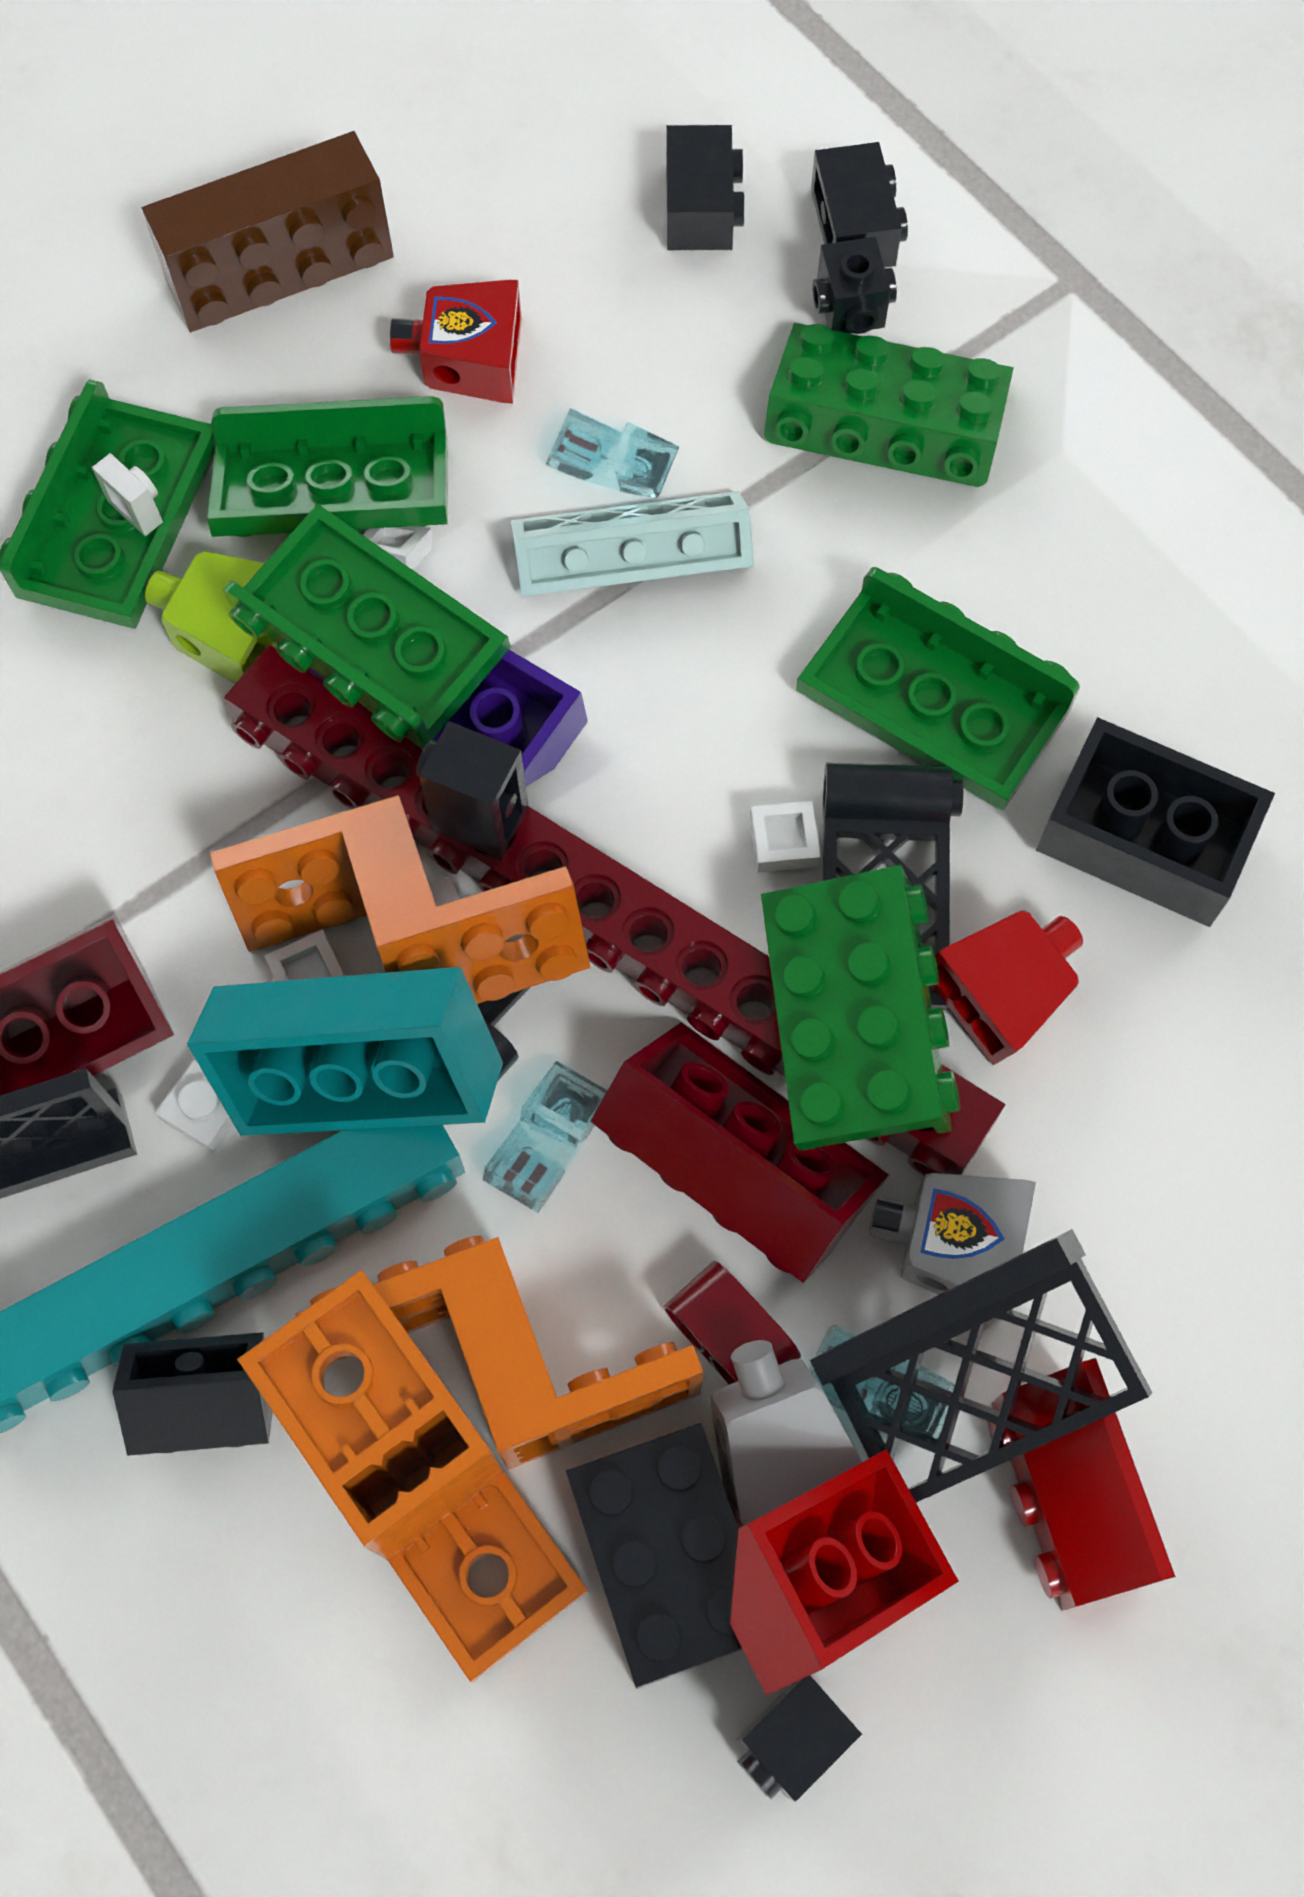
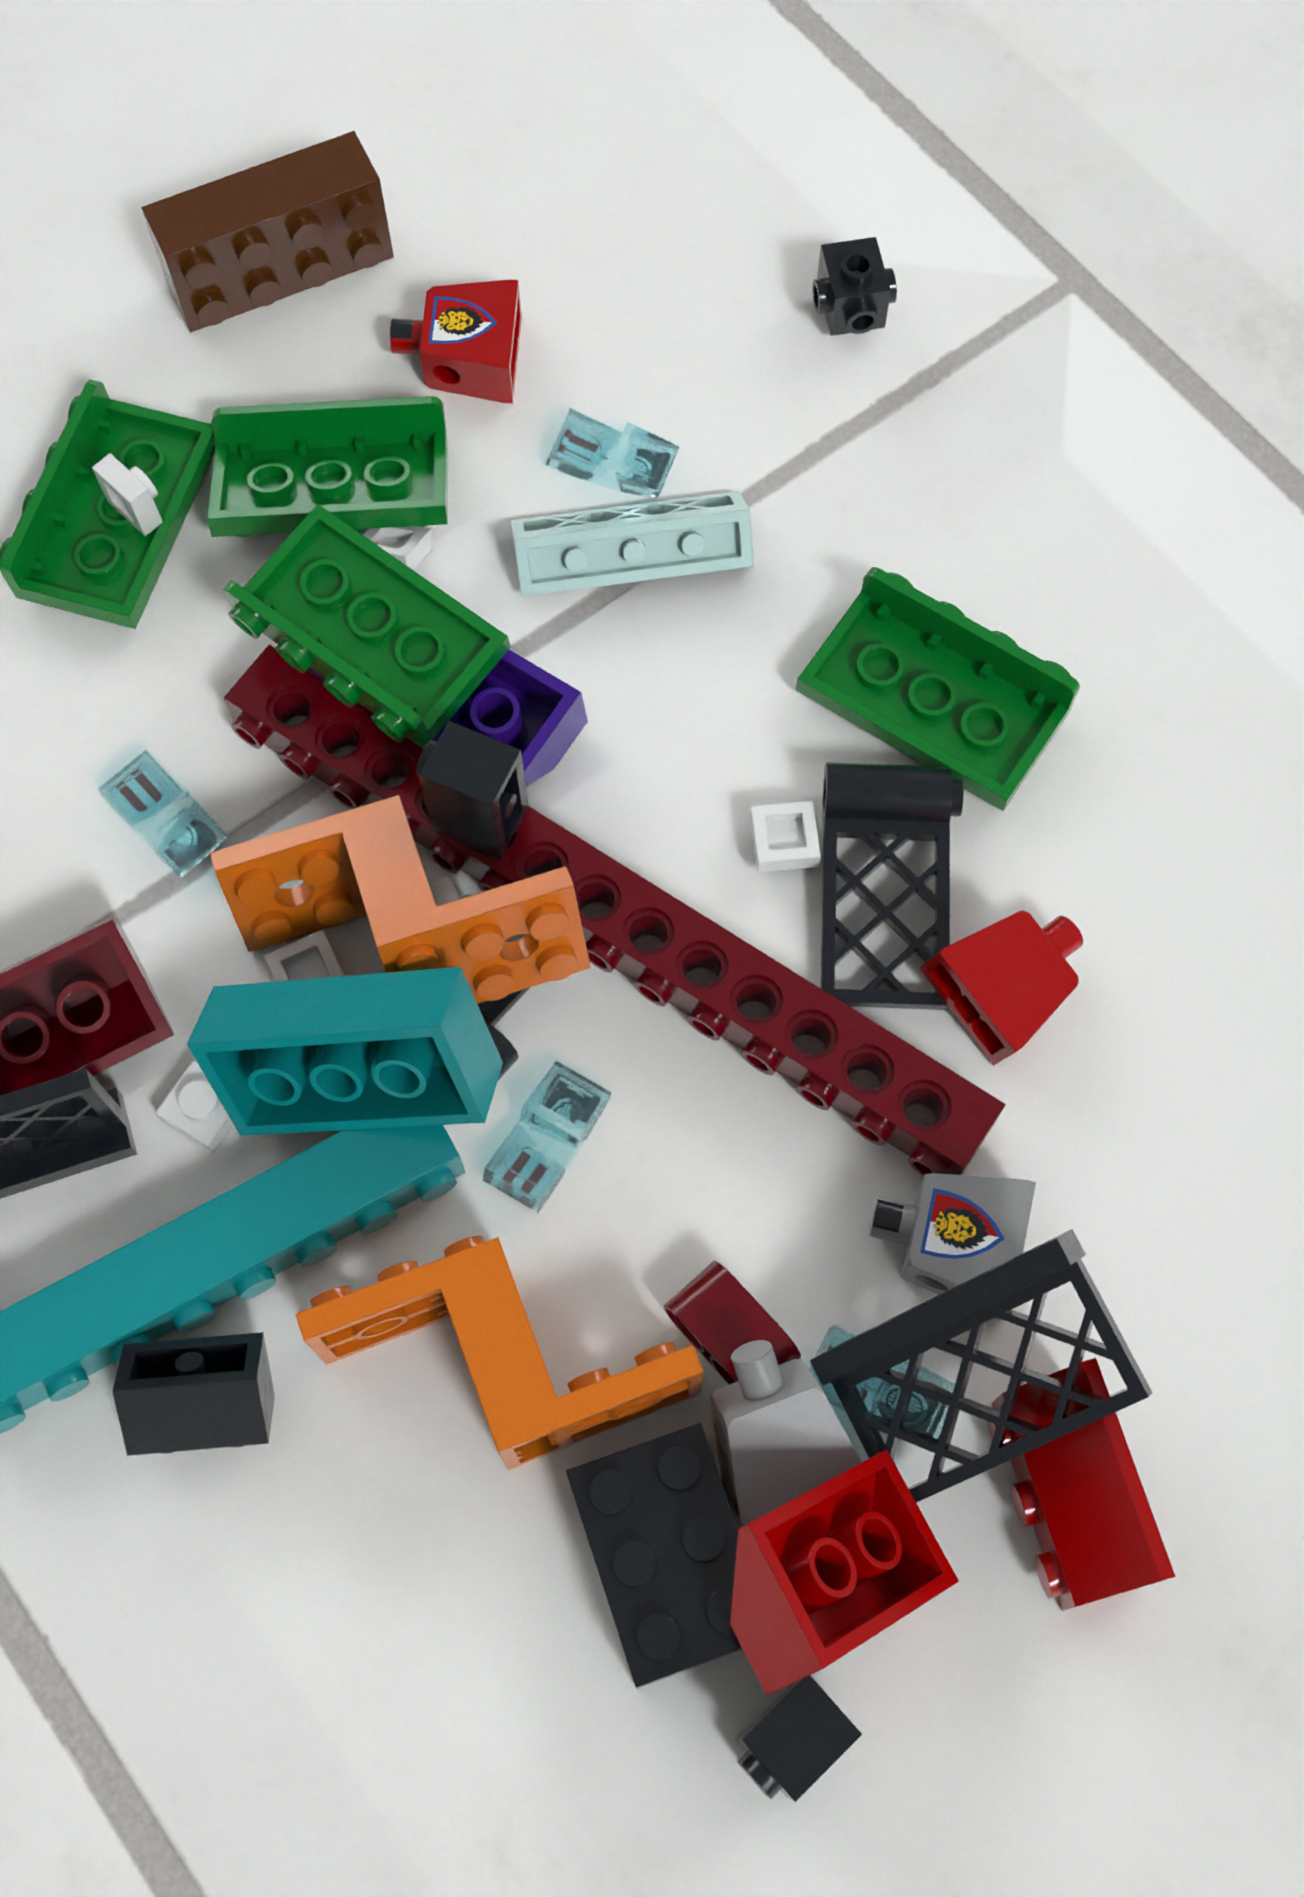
lime torso [145,551,277,684] -> none
orange bracket [237,1269,589,1683] -> none
dark red slope [590,1022,889,1284] -> none
black brick [666,125,744,250] -> none
green bracket [761,865,960,1151] -> none
green bracket [764,322,1014,487] -> none
black brick [811,142,908,267] -> none
black brick [1035,717,1275,927] -> none
none -> clear light blue slope [98,750,228,878]

